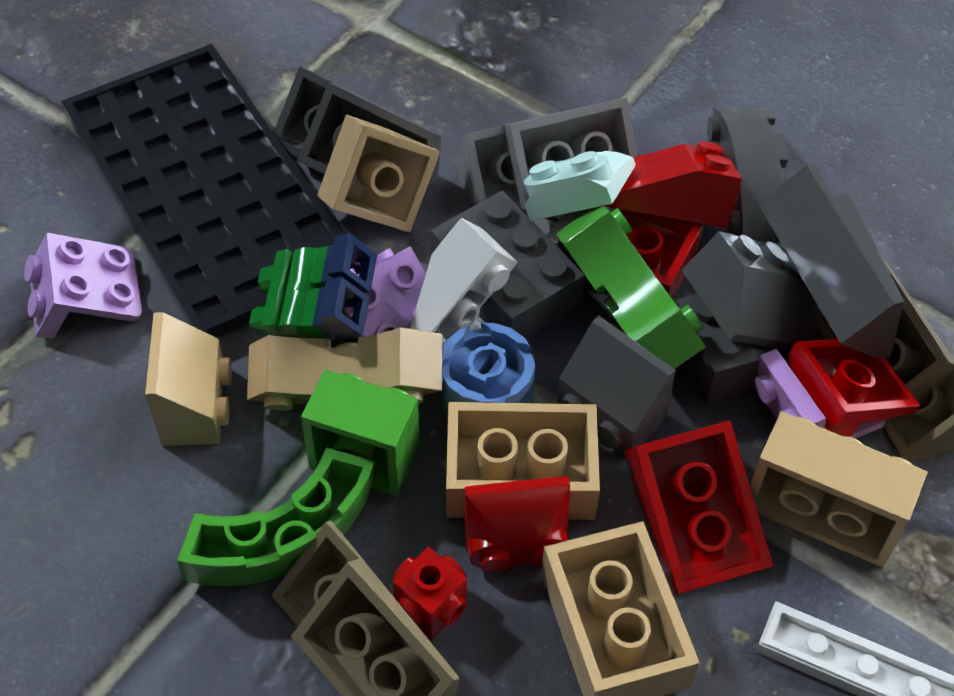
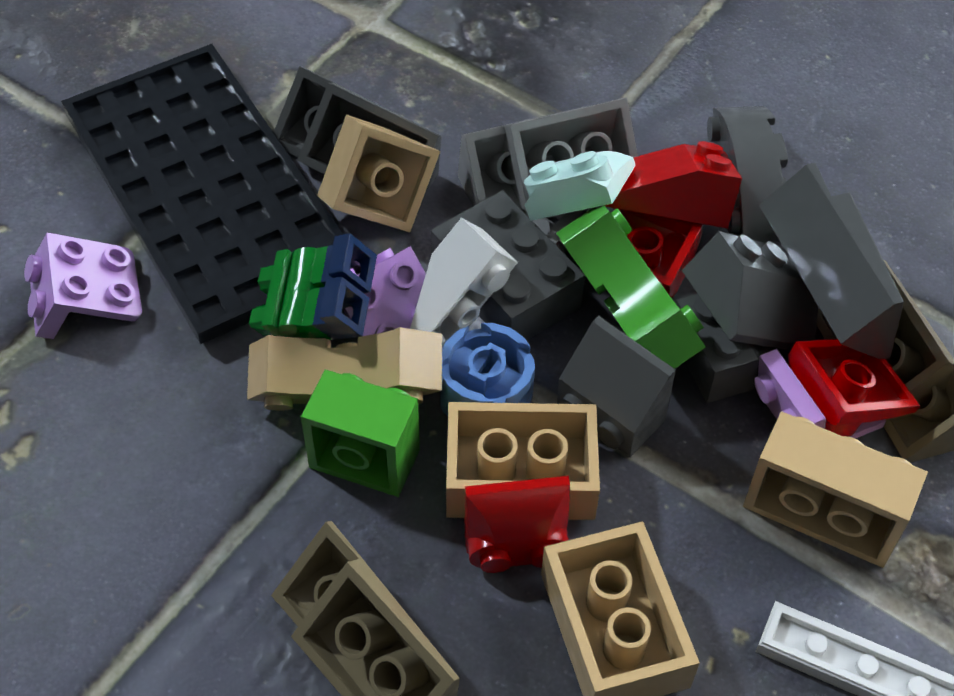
tan slope [145,312,232,446] -> none
bright green brick [177,448,375,586] -> none
red brick [392,546,468,640] -> none
red slope [624,420,774,594] -> none

